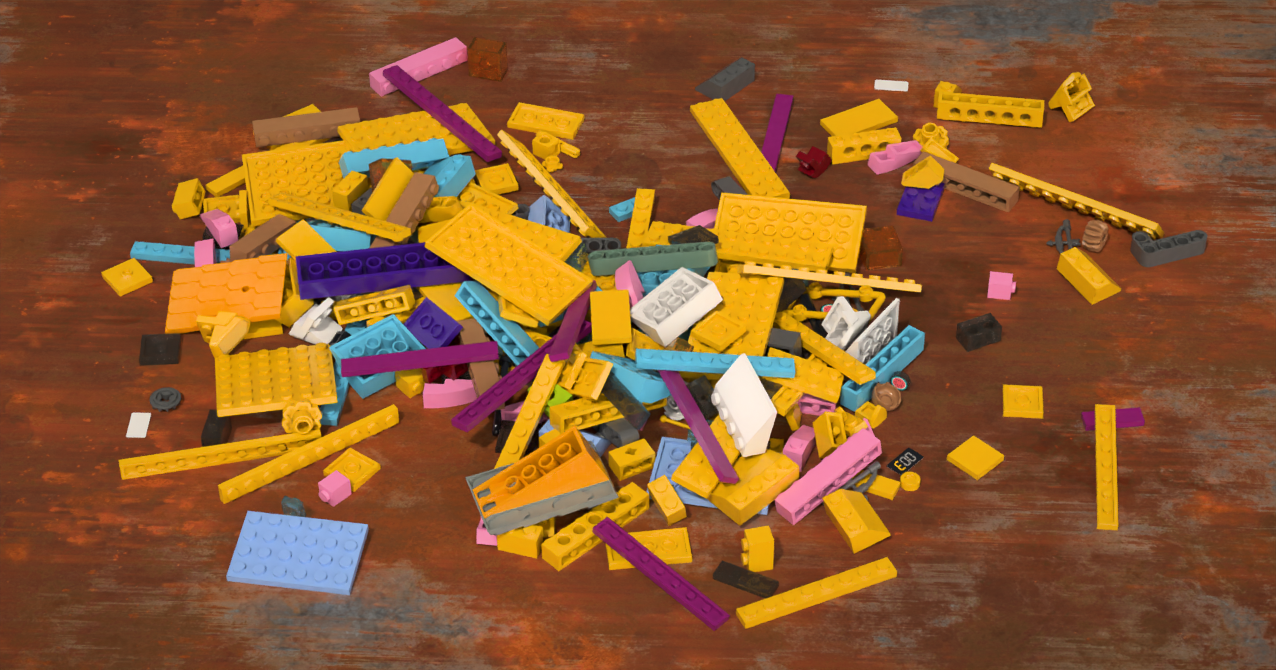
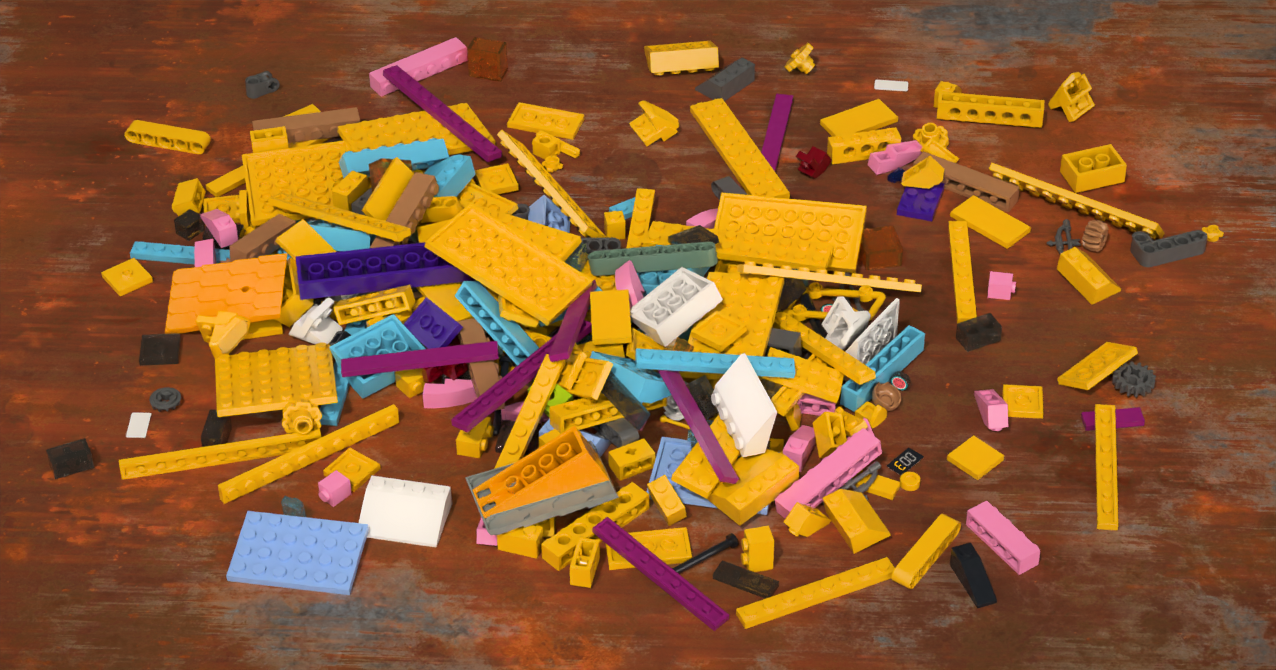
none -> clear smoke brick [46,438,94,479]
none -> yellow beam [124,120,211,154]
none -> clear smoke brick [174,209,205,241]
none -> dark grey piece [245,71,280,98]
none -> yellow brick [250,126,289,153]
none -> white slope [359,476,452,547]
none -> yellow brick [456,417,494,458]
none -> yellow brick [570,537,600,588]
none -> yellow brick [604,211,626,240]
none -> yellow piece [629,100,679,147]
none -> yellow slope [644,41,719,75]
none -> black bar [672,533,739,574]
none -> yellow plant [784,43,815,74]
none -> yellow slope [784,502,832,537]
none -> clear blue tile [887,167,905,183]
none -> yellow beam [891,513,961,590]
none -> yellow plate [948,221,977,324]
none -> yellow tile [950,195,1031,249]
none -> black slope [950,542,997,609]
none -> bright pink brick [966,501,1040,575]
none -> bright pink slope [974,389,1008,431]
none -> yellow tile [1057,342,1138,390]
none -> yellow brick [1060,144,1127,193]
none -> dark grey gear [1112,361,1156,397]
none -> yellow plate [1202,225,1224,242]

